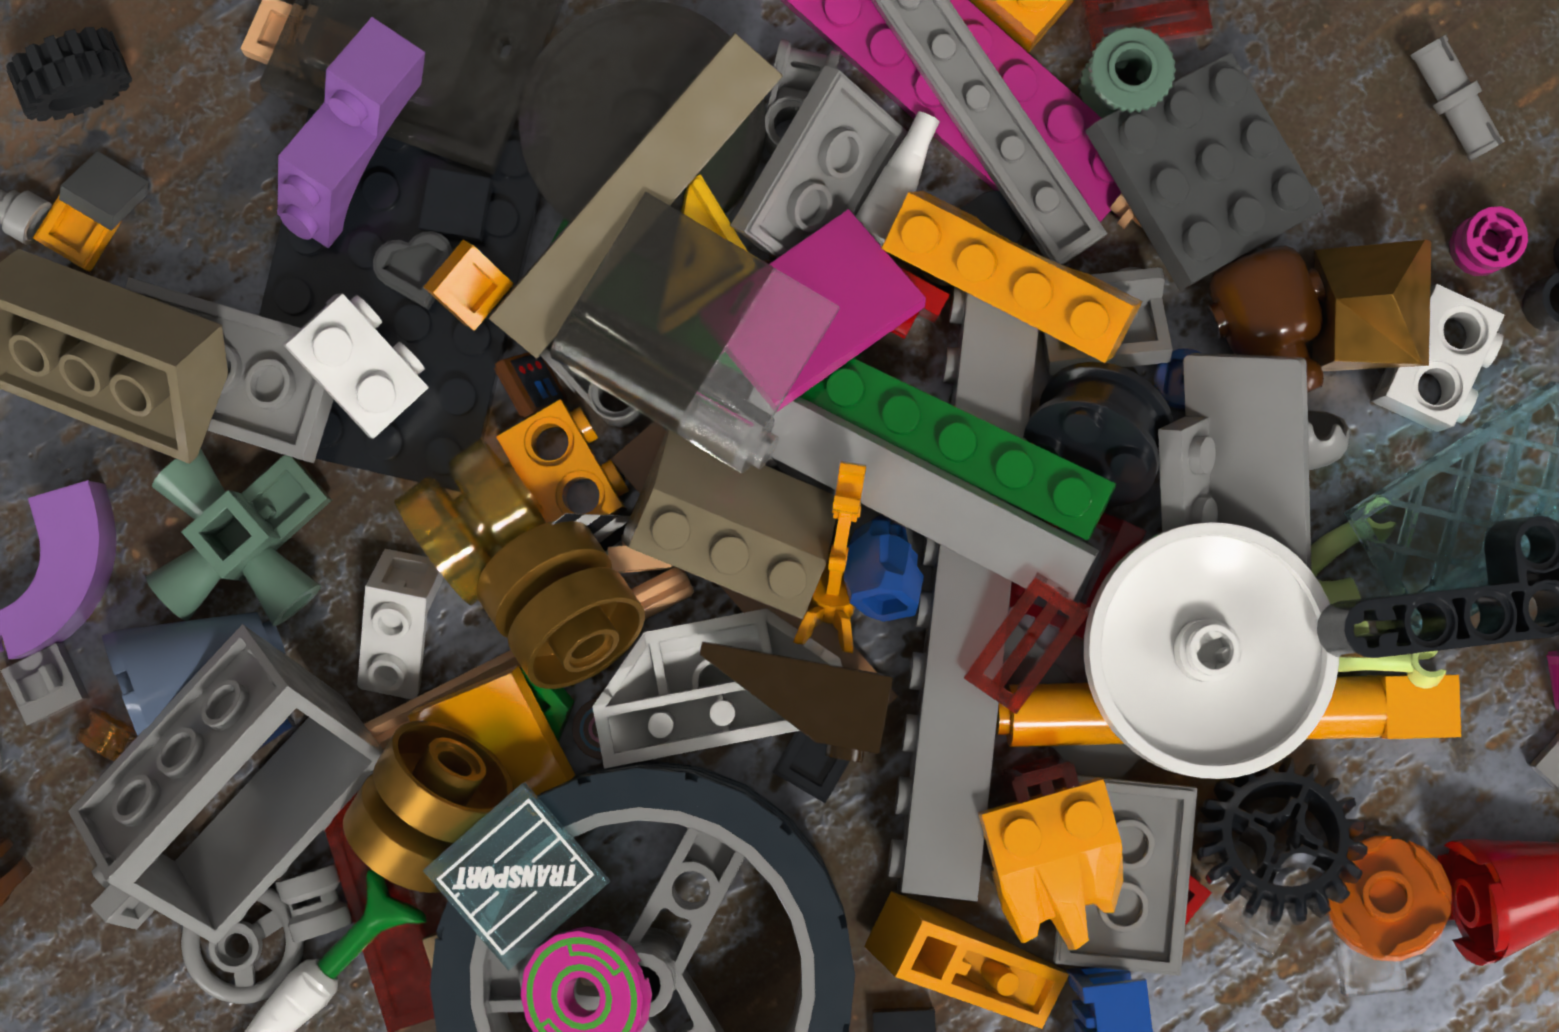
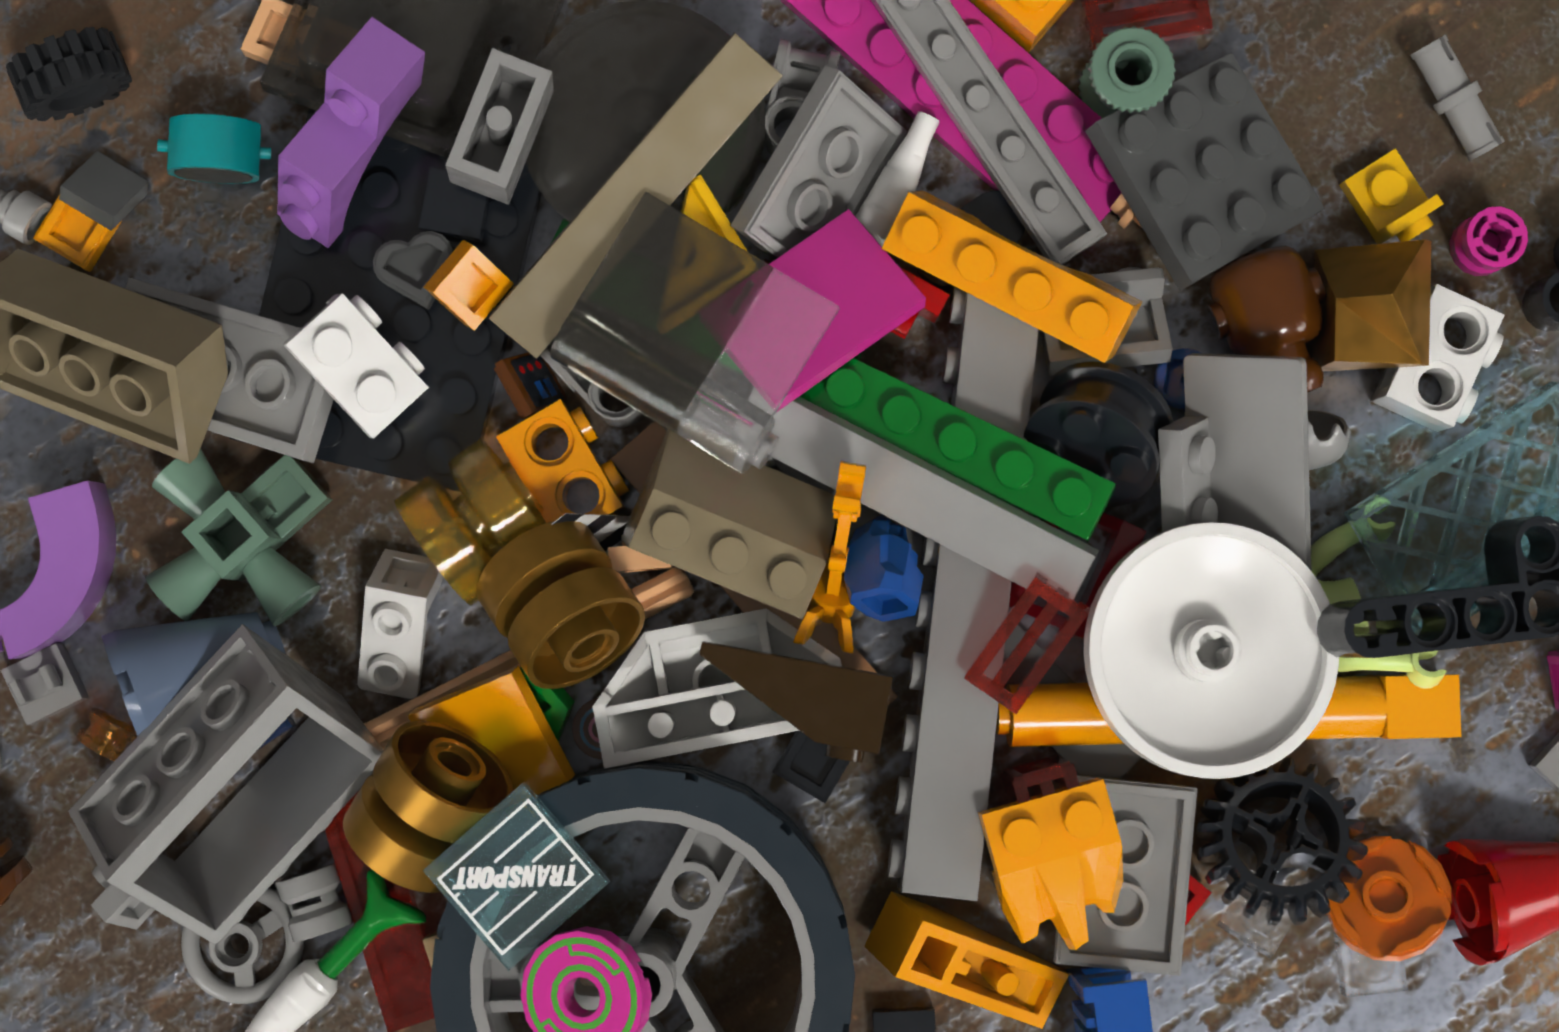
none -> teal piece [157,114,271,184]
none -> light grey brick [445,48,554,205]
none -> yellow bracket [1339,148,1444,244]

